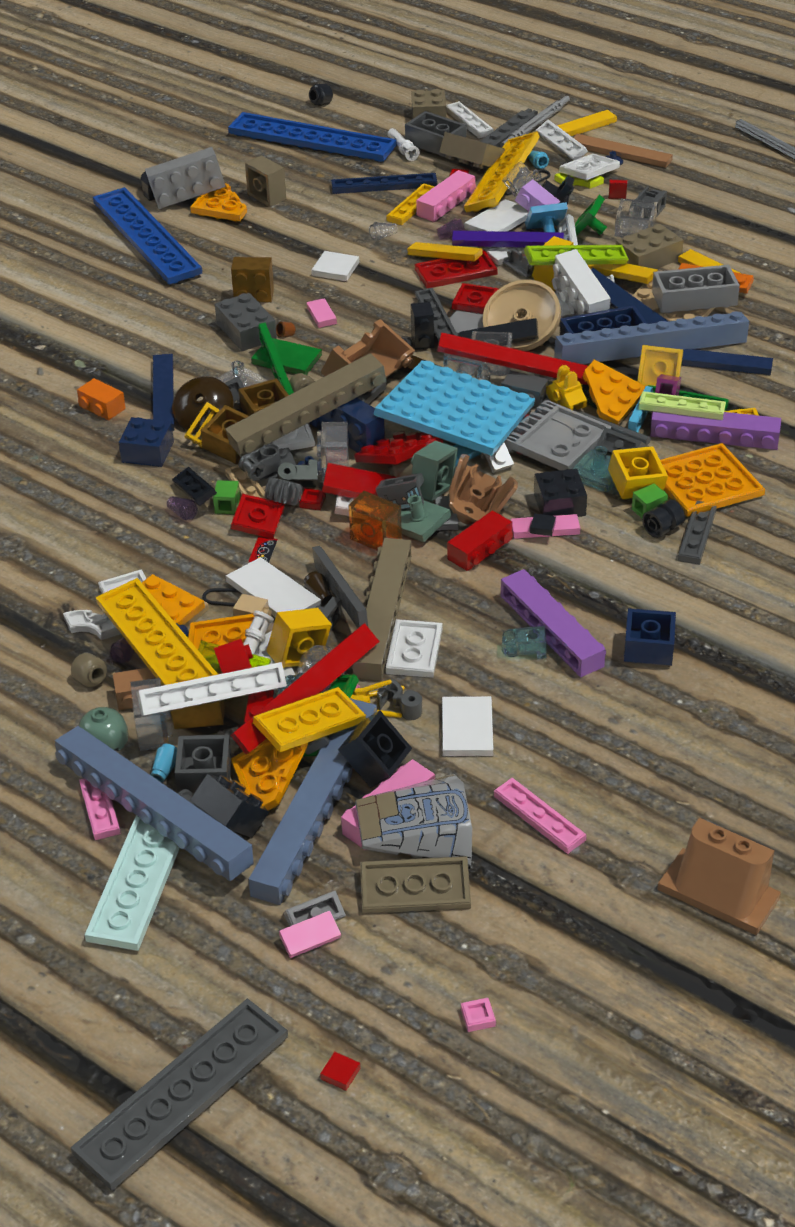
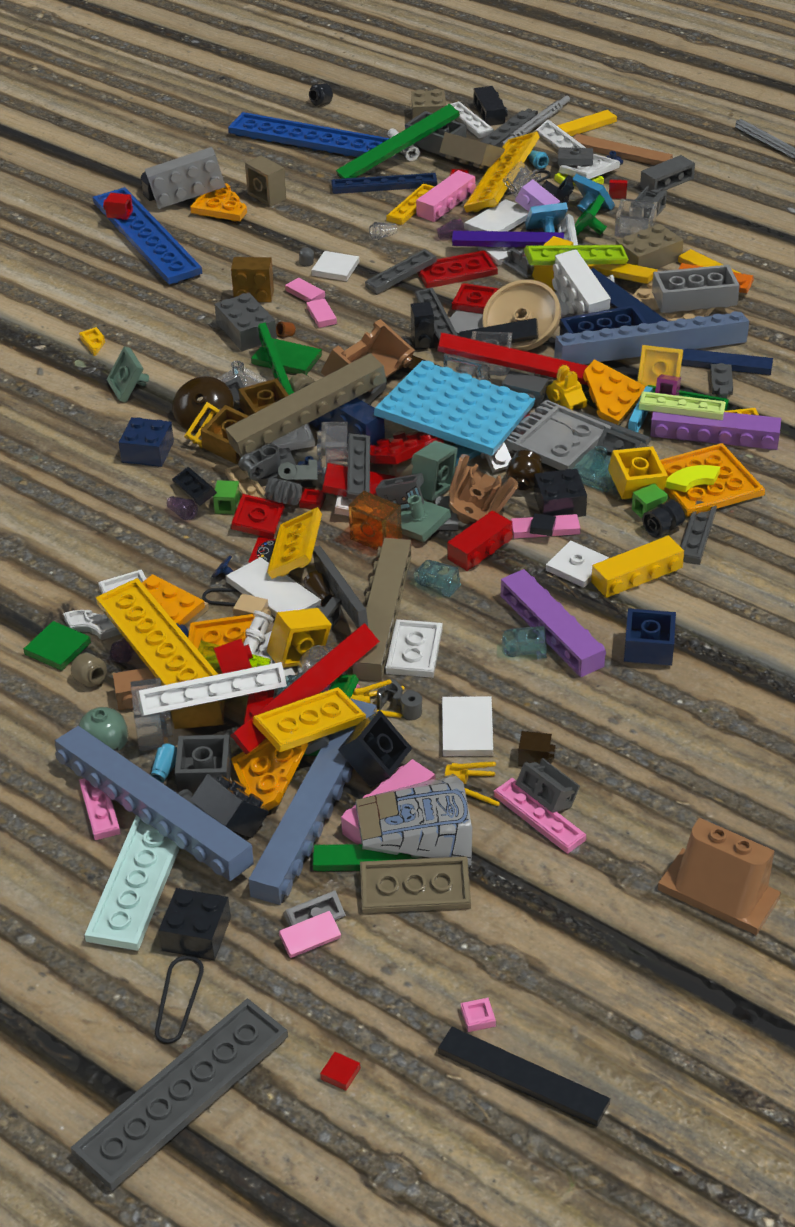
orange brick [77,378,126,421] -> none
dark blue tile [153,354,175,430] -> none
yellow tile [407,242,483,262] -> none
none -> green tile [23,621,91,671]
none -> yellow tile [79,327,105,356]
none -> red brick [103,193,133,220]
none -> sand green tile [107,346,149,402]
none -> black piece [155,955,204,1043]
none -> black brick [158,888,231,961]
none -> dark blue plant [212,555,233,578]
none -> yellow plate [267,507,322,579]
none -> bright pink tile [285,278,325,302]
none -> dark grey piece [299,247,314,266]
none -> green tile [313,844,417,871]
none -> green tile [336,104,460,179]
none -> dark grey tile [347,433,370,501]
none -> dark grey tile [365,249,437,295]
none -> clear light blue leg [414,560,461,597]
none -> black tile [438,1027,610,1127]
none -> yellow plant [444,762,500,806]
none -> black brick [473,86,508,126]
none -> dark brown piece [506,450,543,490]
none -> dark grey hinge [515,758,580,813]
none -> dark brown brick [518,731,556,767]
none -> white plate [546,541,609,588]
none -> dark grey plate [558,147,593,166]
none -> dark azure tile [572,174,615,212]
none -> yellow brick [591,535,684,598]
none -> dark grey brick [640,155,695,192]
none -> neon yellow tile [665,465,720,492]
none -> dark grey hinge [710,363,733,399]

